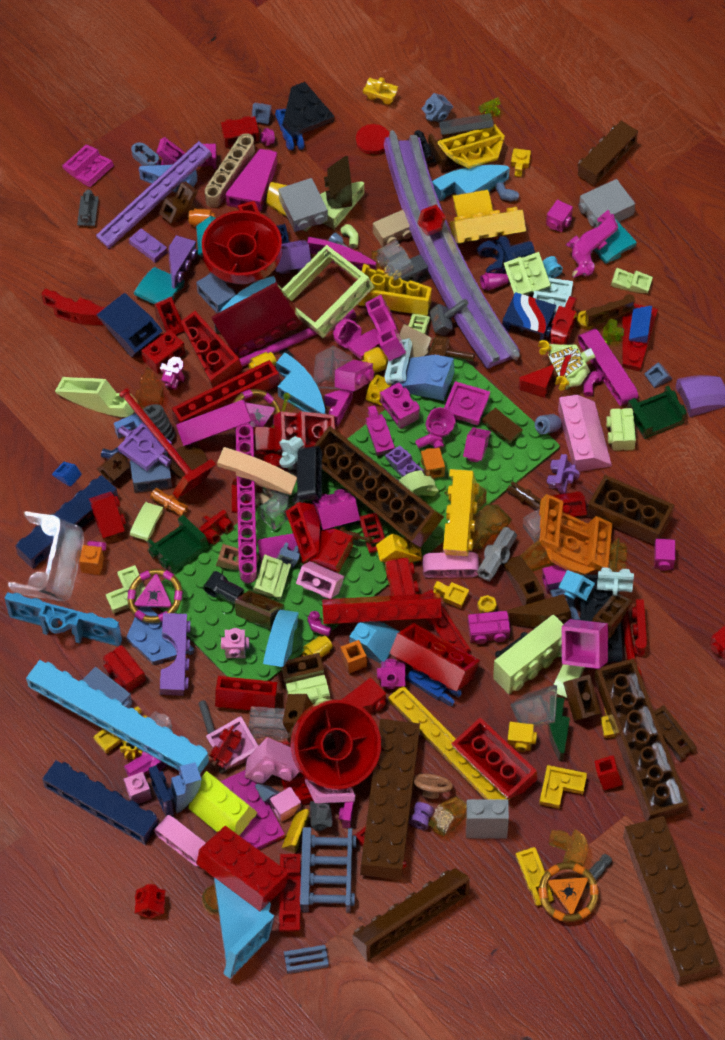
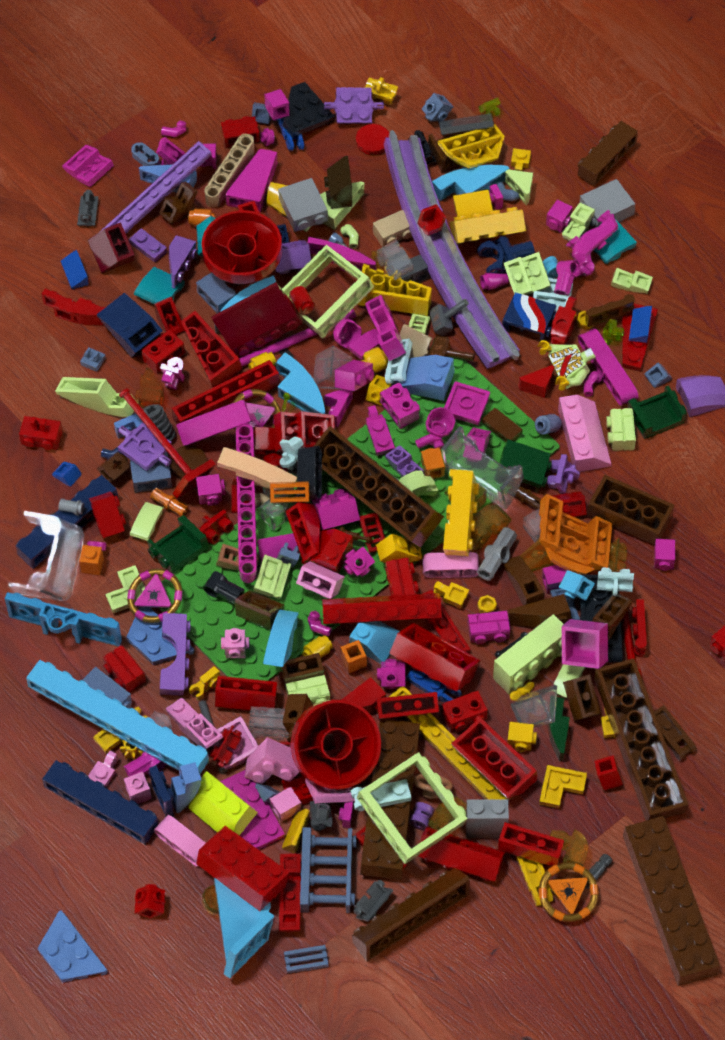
none -> red brick [19,416,63,450]
none -> medium blue wing [38,910,108,983]
none -> light grey pin [59,499,85,516]
none -> blue slope [61,250,89,290]
none -> sand blue tile [80,347,106,372]
none -> dark red slope [88,222,135,274]
none -> bright pink plate [88,751,118,787]
none -> dark pink arm [161,121,187,137]
none -> bright pink slope [166,698,223,749]
none -> yellow plate [189,666,220,701]
none -> dark pink brick [196,474,225,506]
none -> dark pink brick [265,89,289,120]
none -> orange tile [270,481,309,503]
none -> red brick [289,286,315,315]
none -> medium lavender plate [324,88,384,124]
none -> dark pink brick [343,547,375,577]
none -> light aqua plate [351,779,411,811]
none -> dark grey hinge [354,879,394,922]
none -> yellowish green window [356,752,468,864]
none -> red brick [376,692,439,719]
none -> red brick [417,827,505,881]
none -> clear windscreen [441,426,524,509]
none -> red brick [441,690,488,733]
none -> dark pink plate [489,184,503,210]
none -> dark green panel [495,439,552,493]
none -> red brick [498,822,564,867]
none -> yellowish green slope [505,169,533,205]
none -> yellow piece [510,682,534,701]
none -> dark pink piece [554,260,581,296]
none -> yellowish green slope [562,203,595,241]

